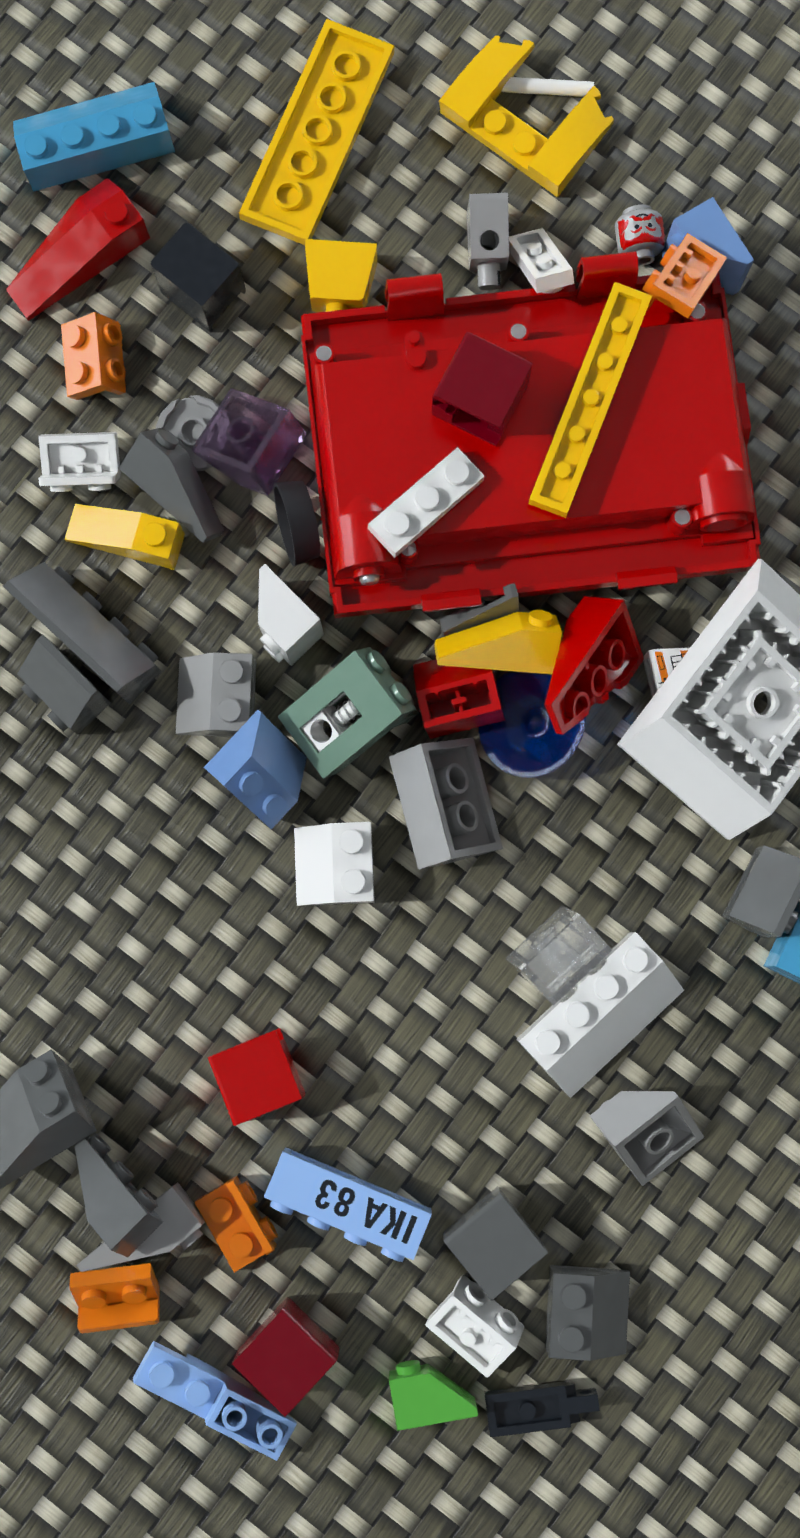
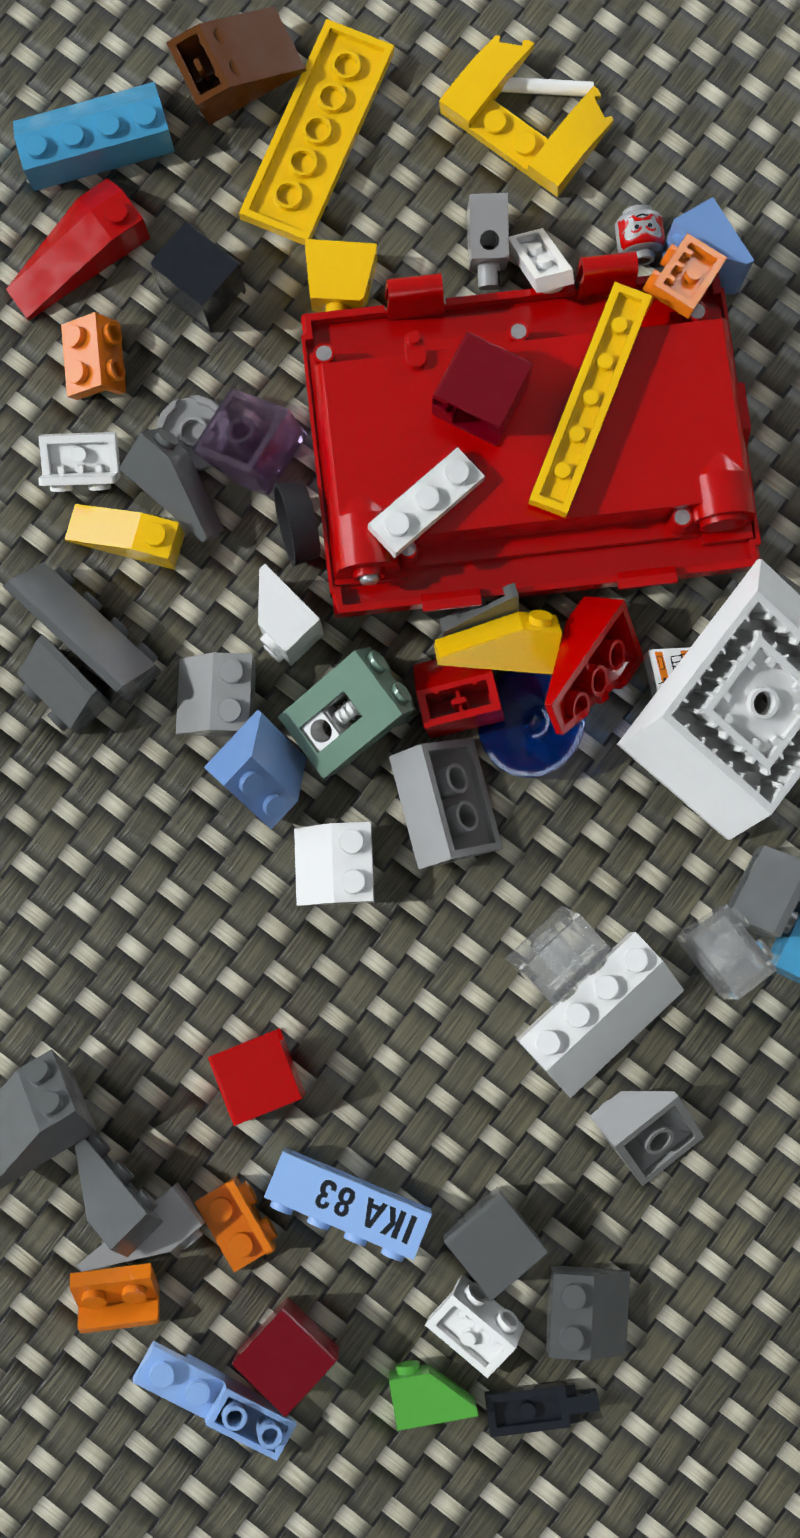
none -> reddish brown slope [166,6,307,125]
none -> clear slope [674,904,777,999]

